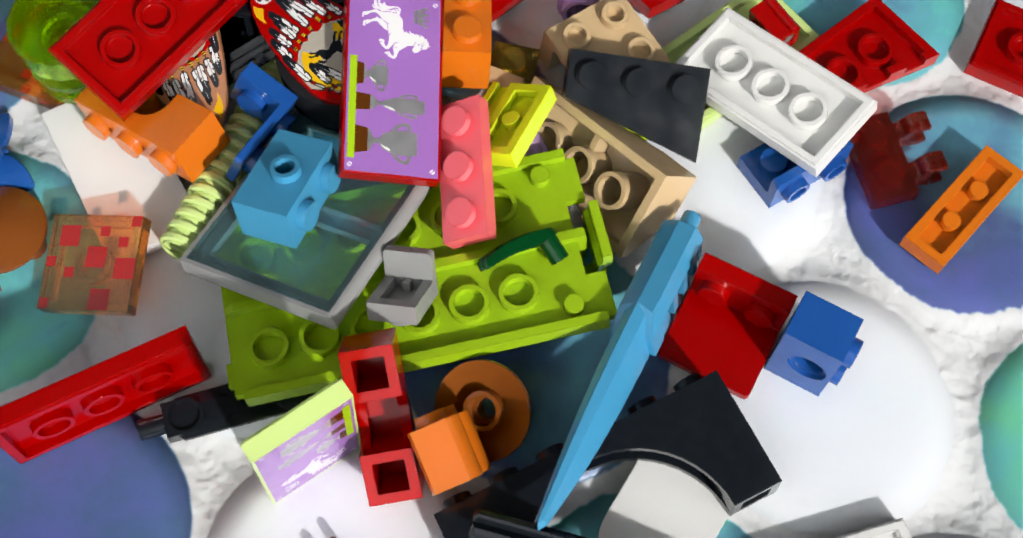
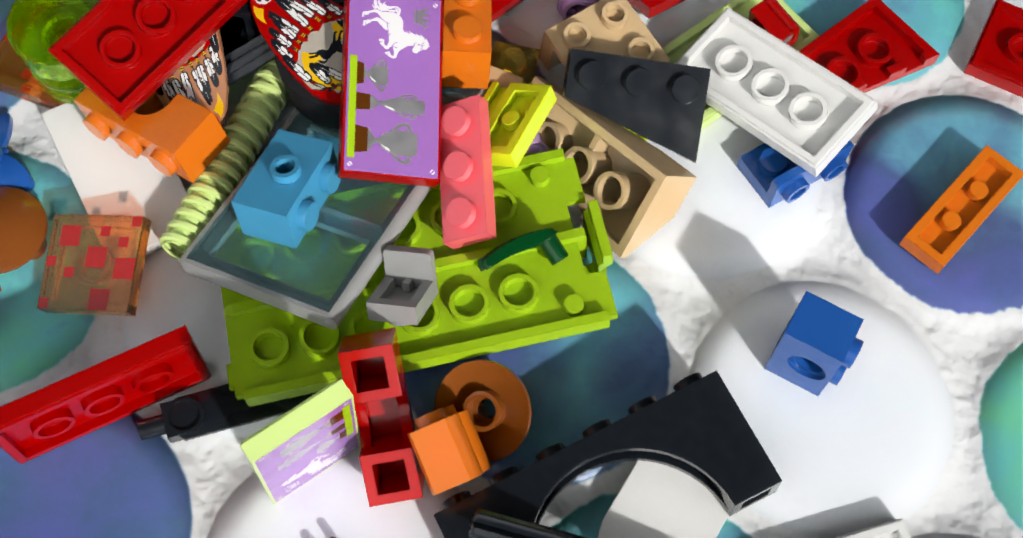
blue bracket [225,61,299,182] -> none
dark azure piece [536,210,704,531] -> none
red bracket [657,252,798,399] -> none
clear red plate [849,111,949,210] -> none

